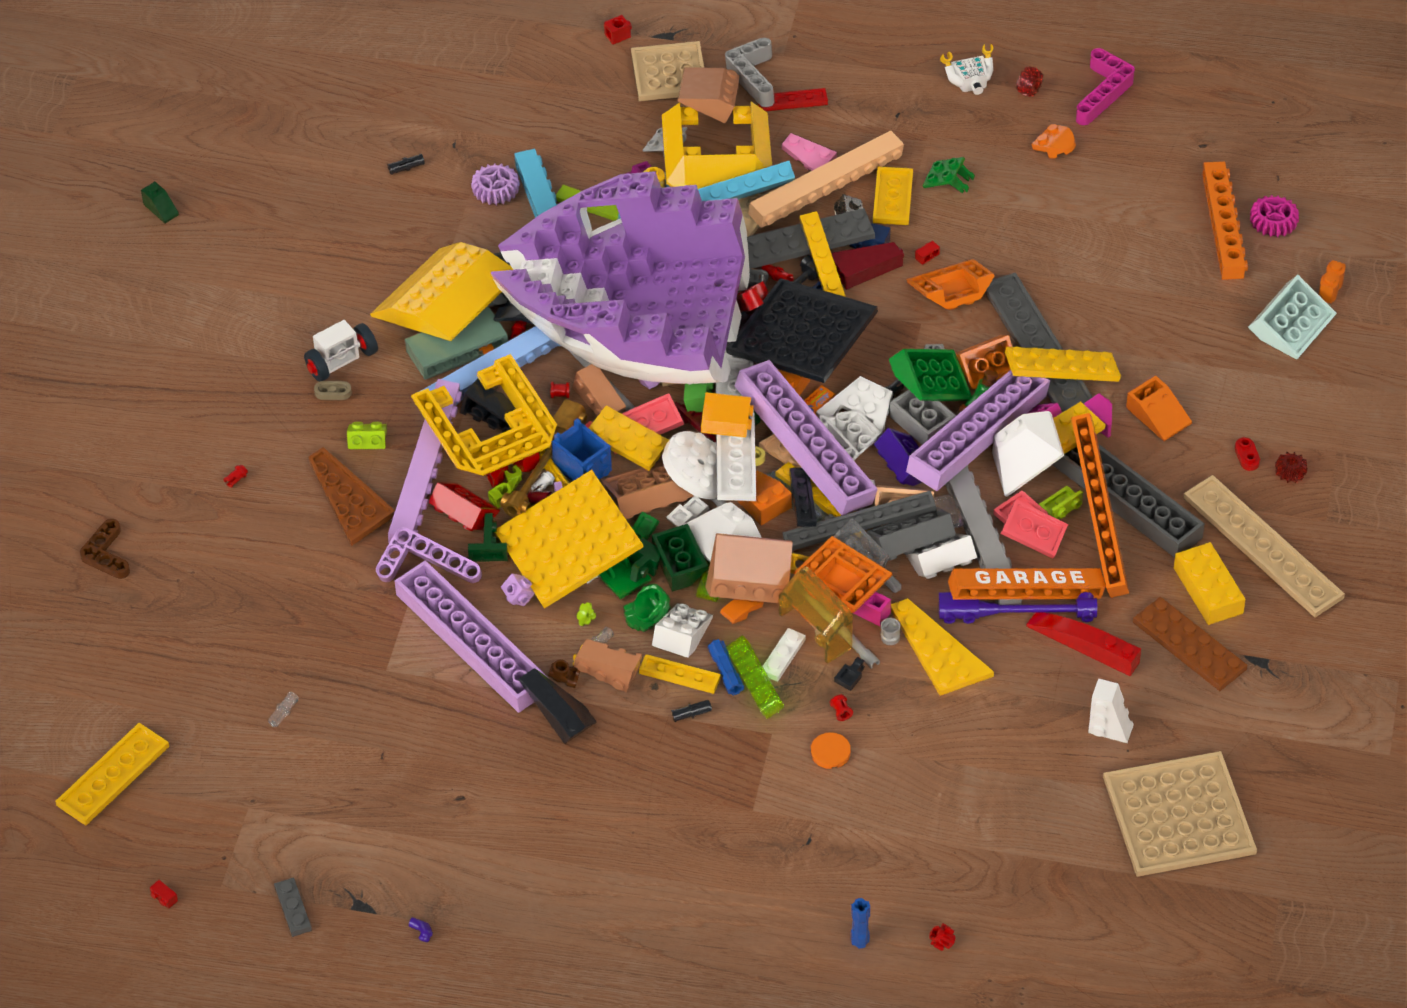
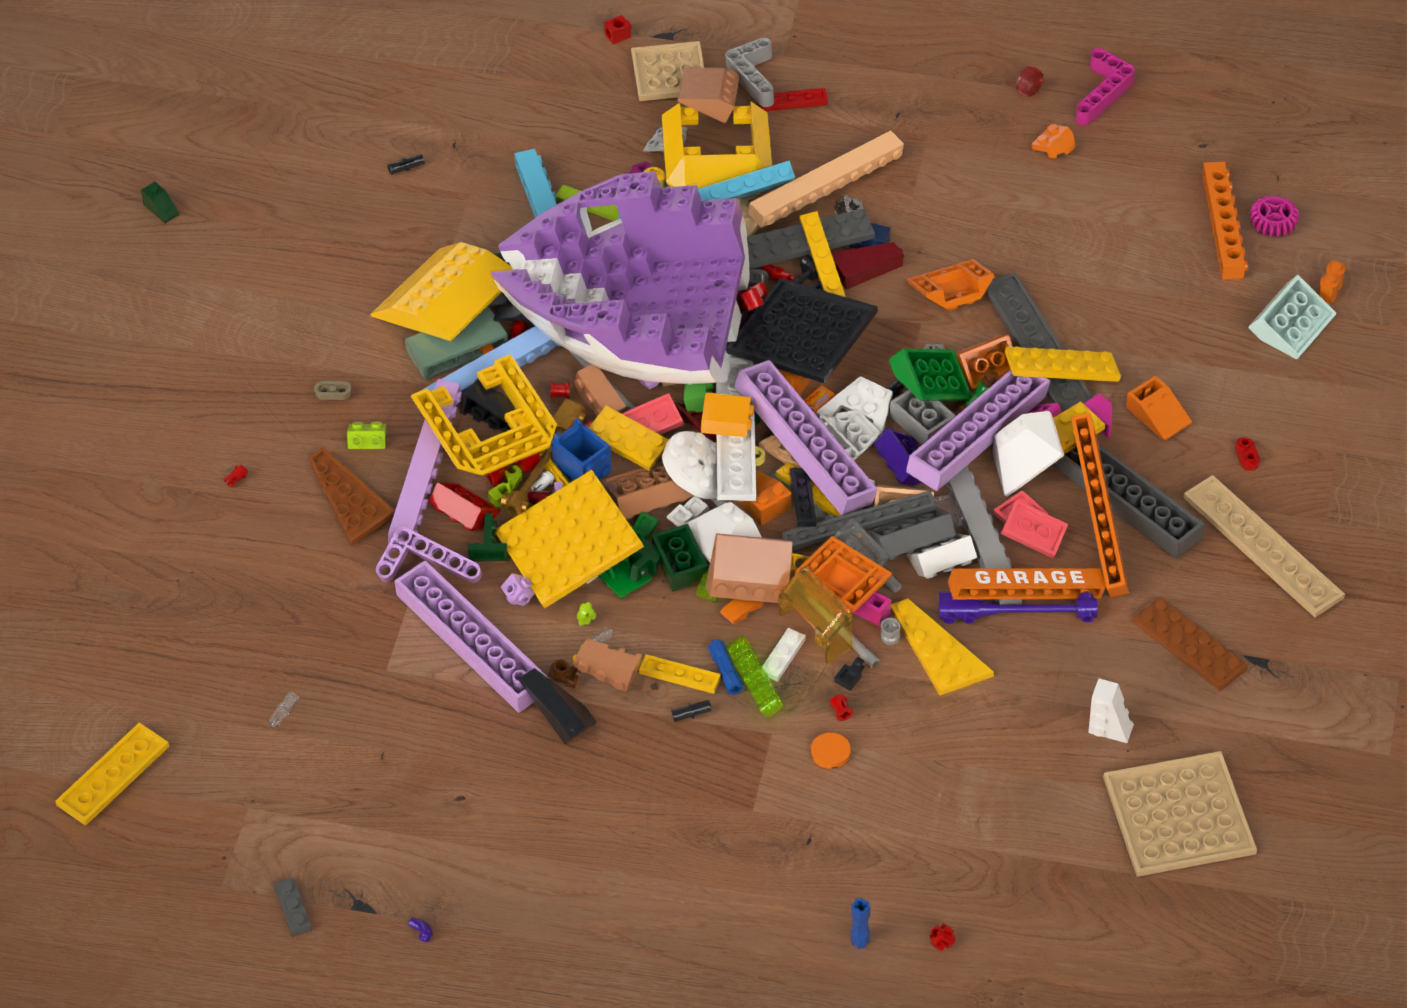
reddish brown beam [80,519,130,579] -> none
red piece [150,880,178,909] -> none
brick [304,320,378,382] -> none
lavender gear [471,163,520,206] -> none
green hair [623,584,671,632] -> none
white slope [652,603,713,658] -> none
bright pink wing [782,133,837,171] -> none
yellow plate [873,167,913,225] -> none
red piece [915,240,940,265] -> none
green plate [922,157,975,193] -> none
white torso [940,44,993,95] -> none
red slope [1026,612,1141,676] -> none
lime bracket [1039,486,1083,520] -> none
yellow brick [1174,542,1246,625] -> none
clear red gear [1275,452,1308,484] -> none

